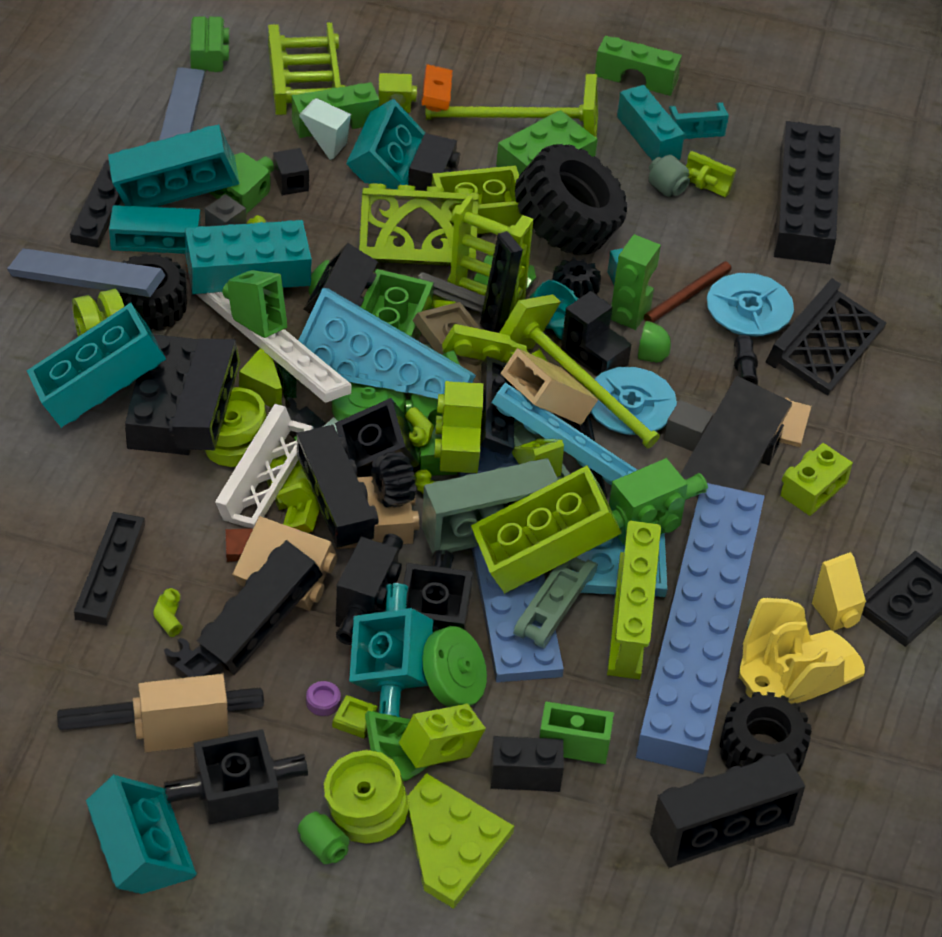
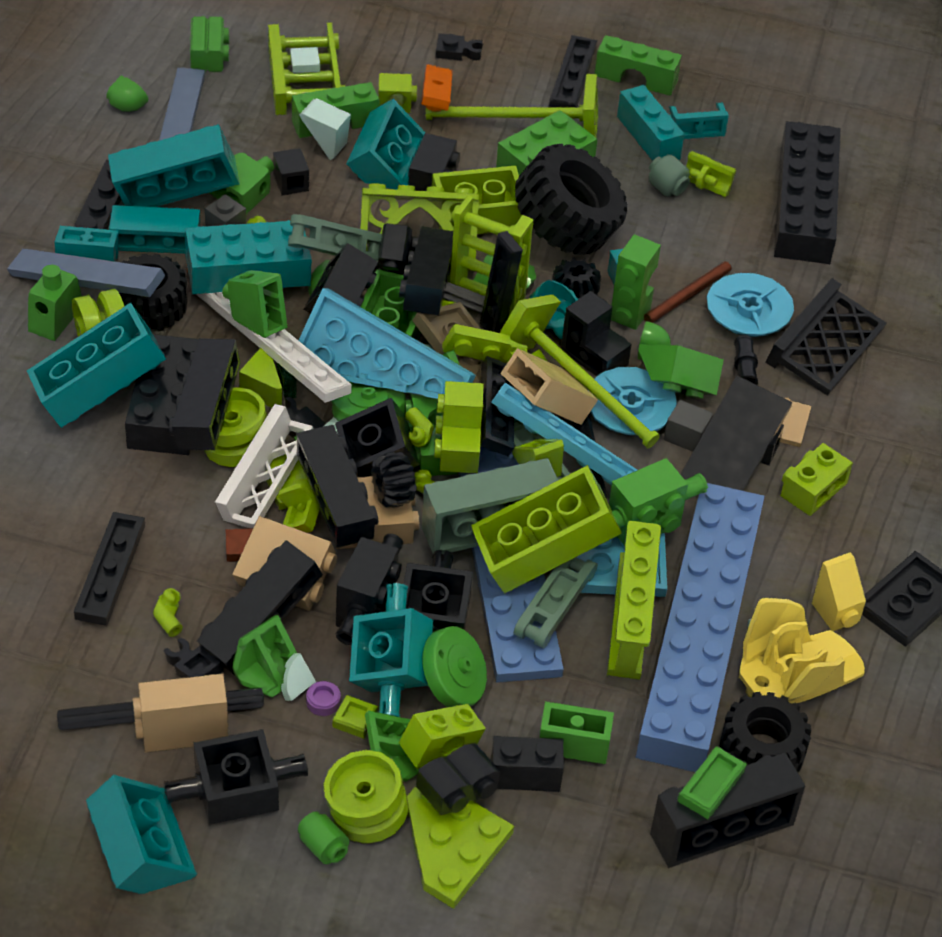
none -> bright green torso [28,264,82,341]
none -> teal hinge [55,226,119,262]
none -> bright green piece [106,75,148,112]
none -> bright green slope [232,615,297,698]
none -> light aqua tile [281,653,316,701]
none -> sand green plate [288,214,382,266]
none -> light aqua tile [290,47,320,73]
none -> black brick [378,223,413,275]
none -> black brick [399,226,453,316]
none -> black brick [416,743,501,815]
none -> black plate [436,34,483,61]
none -> black tile [549,35,597,108]
none -> bright green slope [638,344,724,399]
none -> bright green tile [678,746,747,819]

